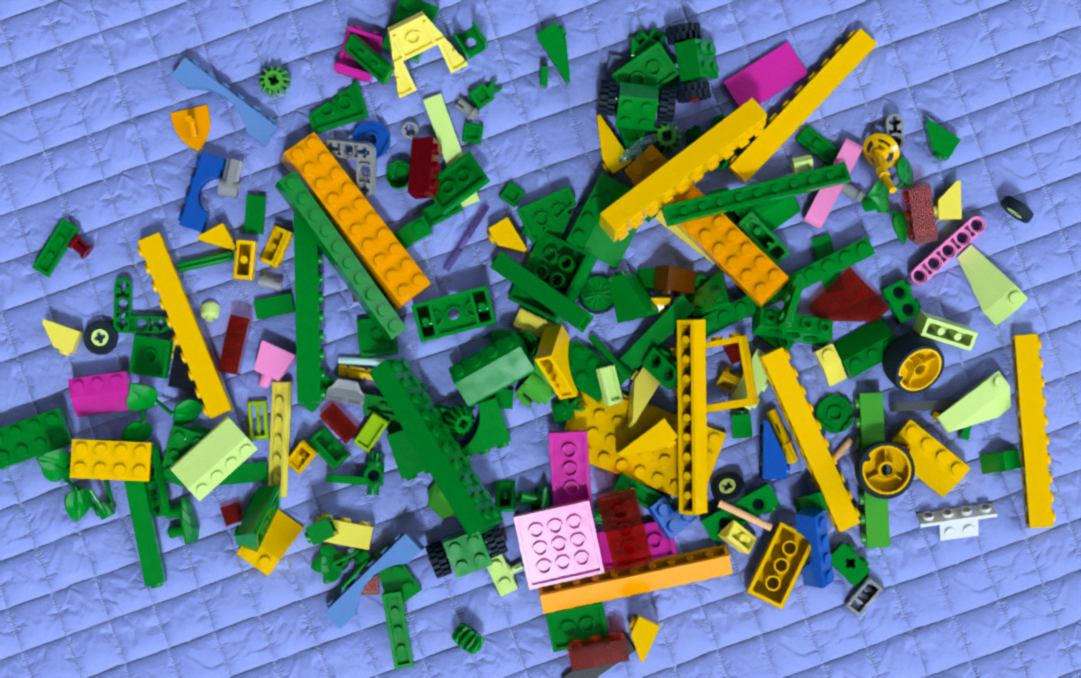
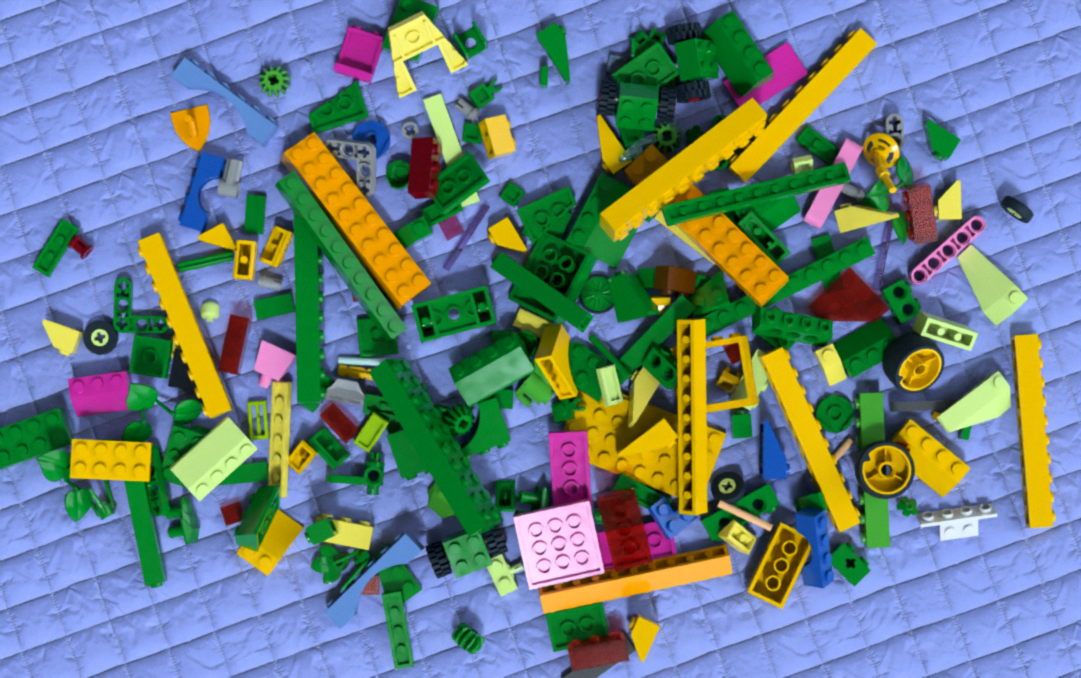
green plate [344,33,395,84] -> none
yellow axle [766,408,799,464] -> none
green hinge [777,274,804,329] -> none
dark grey slope [844,573,884,617] -> none
green slope [979,449,1021,474] -> none
none -> clear pink tile [439,215,464,241]
none -> yellow brick [478,114,516,160]
none -> green slope [701,10,774,98]
none -> light yellow slope [834,203,899,233]
none -> clear purple bar [873,219,893,290]
none -> green plant [896,497,918,517]

